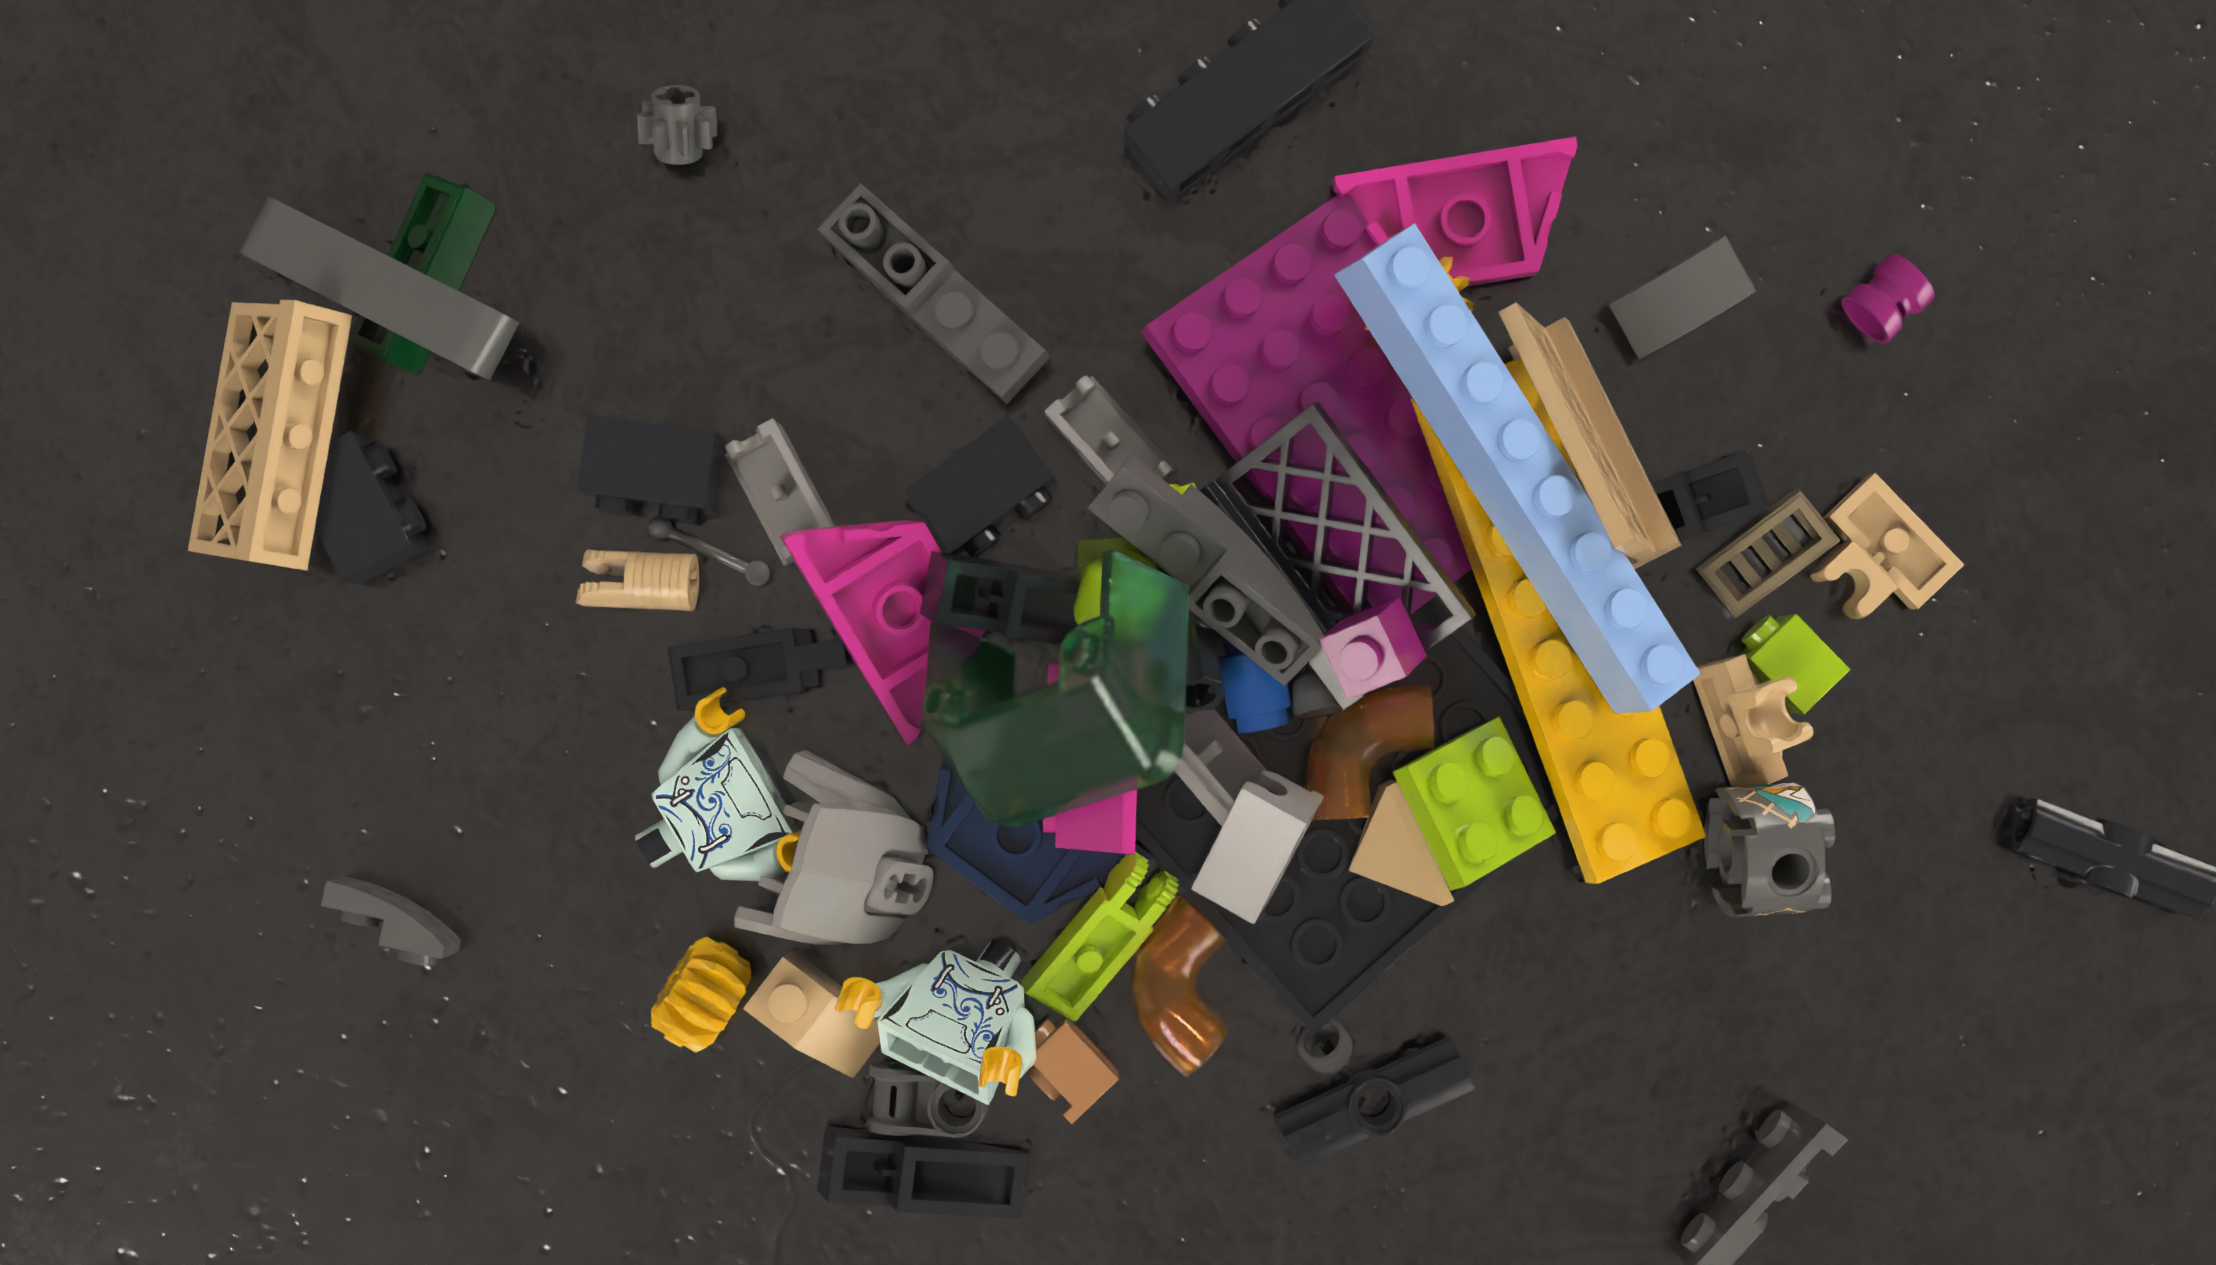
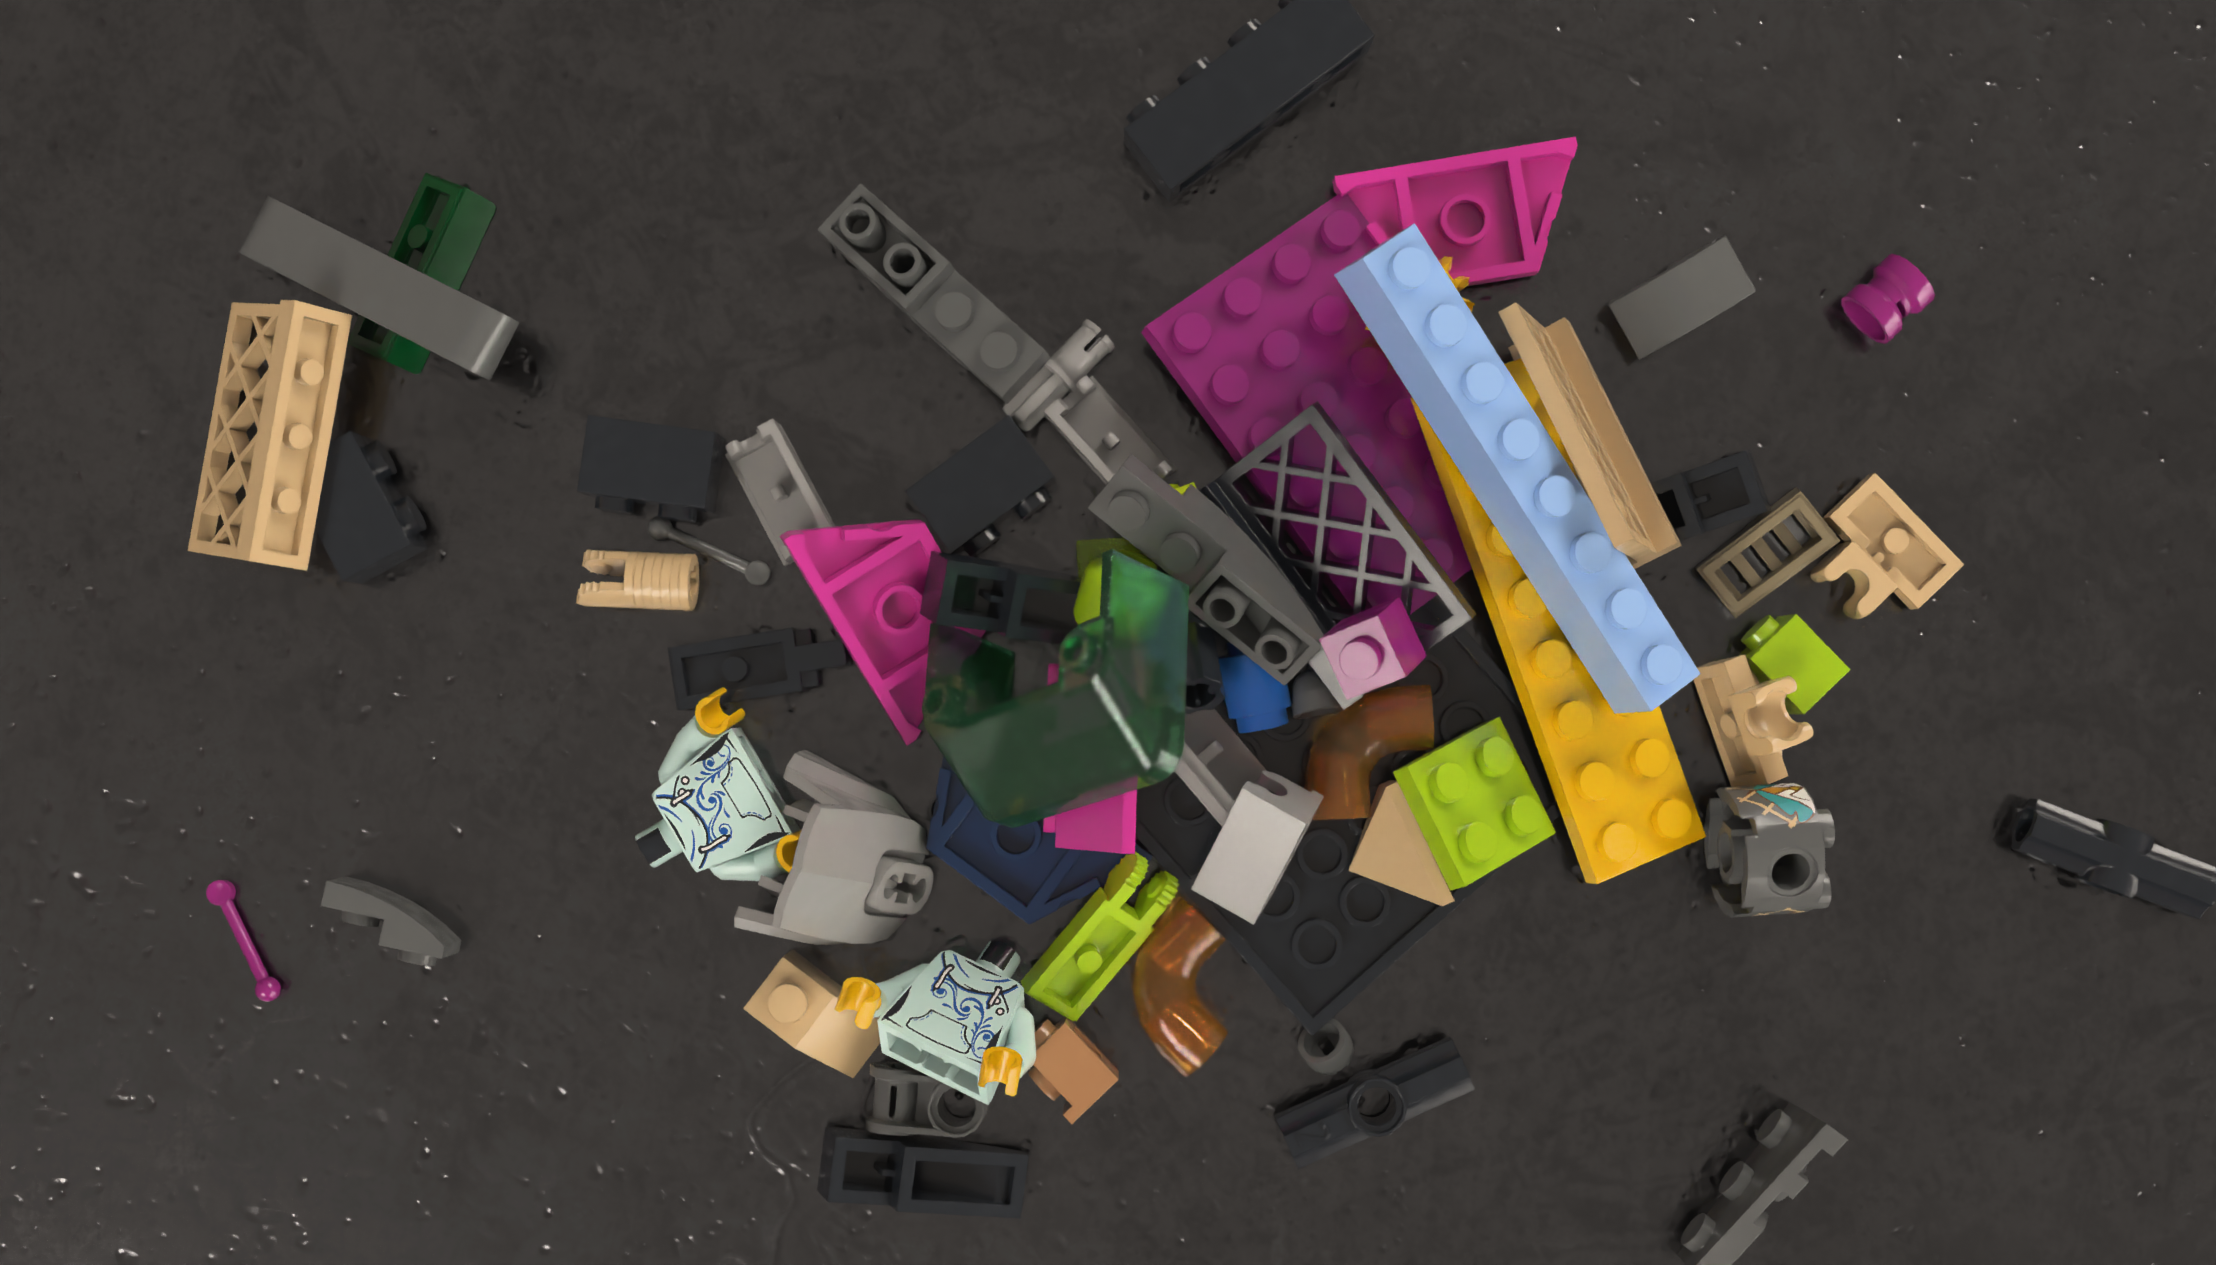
dark grey gear [636,85,717,165] -> none
yellow gear [651,936,751,1053] -> none
none -> magenta hinge [206,880,281,1002]
none -> light grey axle [1002,319,1115,432]

